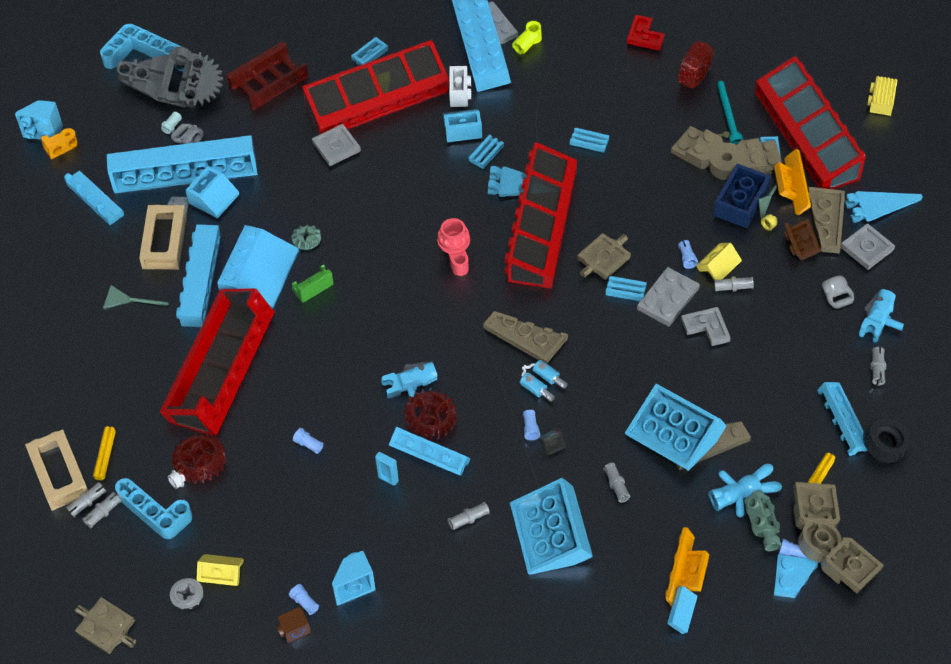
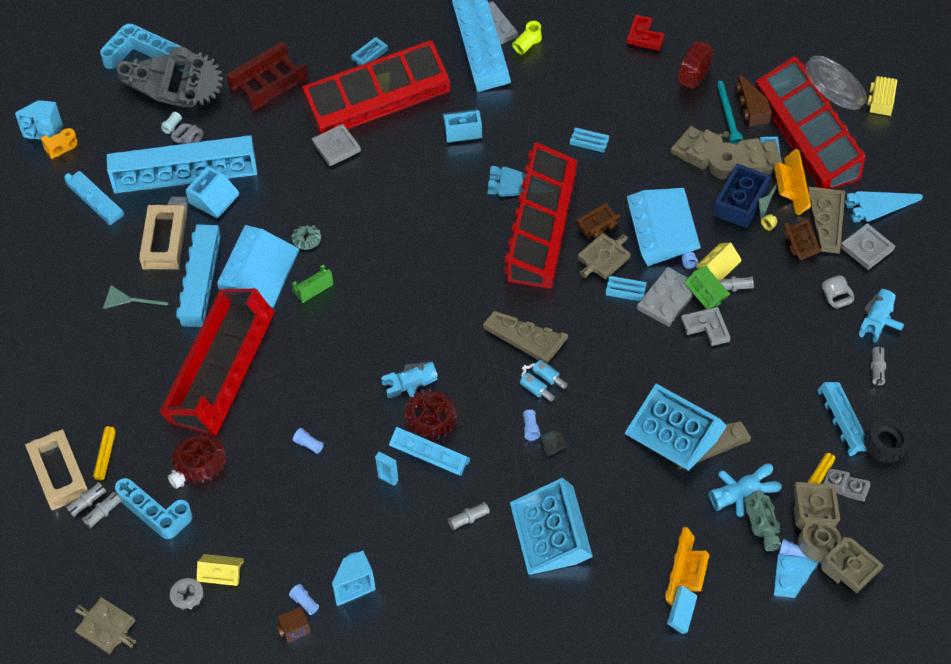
coral beam [437,218,470,276] -> none
white brick [450,66,471,107] -> none
medium azure tile [469,135,504,169] -> none
light grey pin [603,463,631,503] -> none
none -> reddish brown bracket [575,203,621,240]
none -> medium azure slope [627,188,701,266]
none -> bright green hinge [684,266,730,309]
none -> reddish brown slope [735,75,772,126]
none -> clear plate [805,56,867,110]
none -> light grey slope [823,468,871,502]

